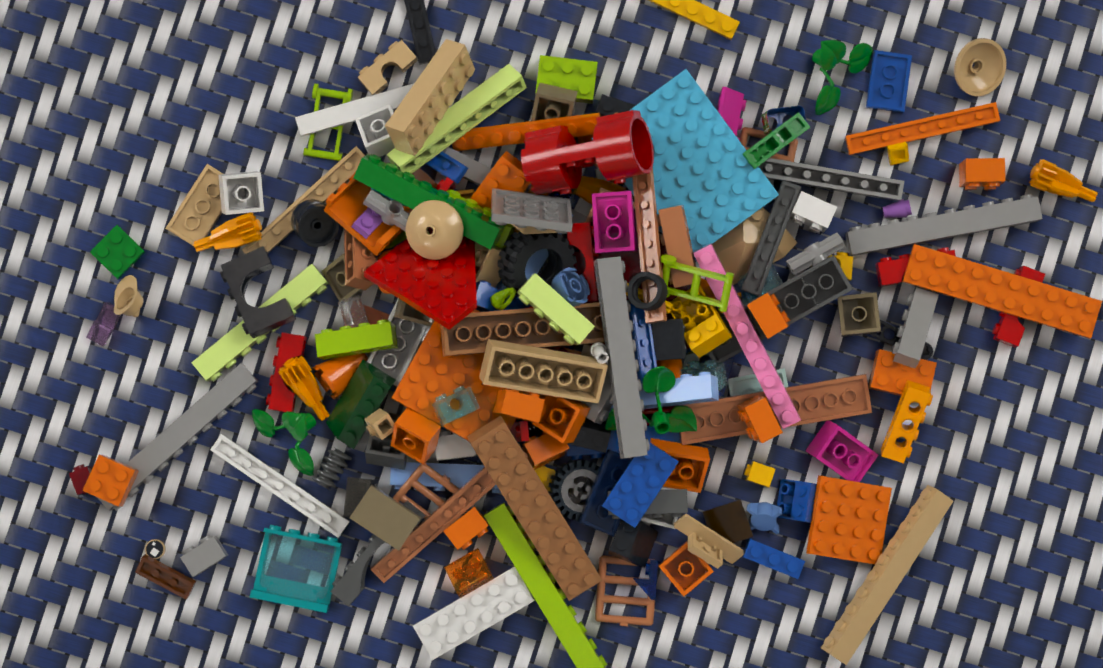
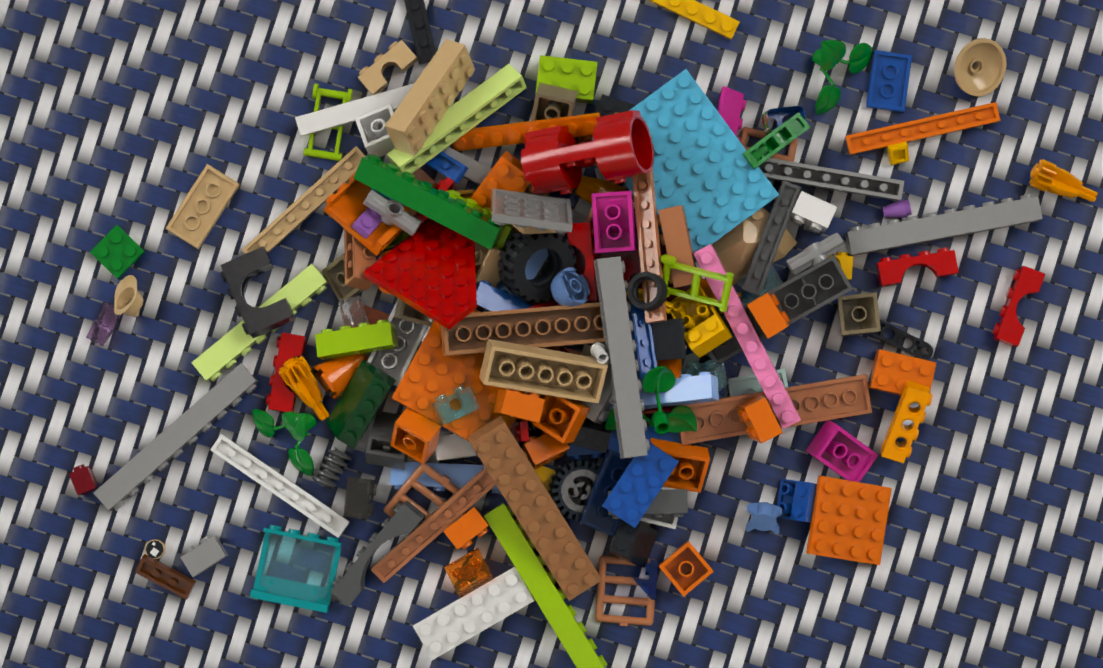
orange brick [82,454,139,507] -> none
light orange piece [193,212,262,253] -> none
white brick [218,171,264,215] -> none
black wheel [291,199,339,247] -> none
dark tan tile [350,485,421,551] -> none
tan brick [364,408,395,440] -> none
tan dish [406,200,464,260] -> none
lime piece [490,287,516,310] -> none
yellowish green brick [517,273,595,345] -> none
tan bracket [674,514,744,569] -> none
dark brown slope [702,499,753,543] -> none
blue brick [742,539,805,579] -> none
yellow brick [744,461,776,488] -> none
tan brick [821,485,953,665] -> none
light grey brick [892,287,939,369] -> none
orange plate [902,244,1102,339] -> none
orange brick [959,158,1005,190] -> none

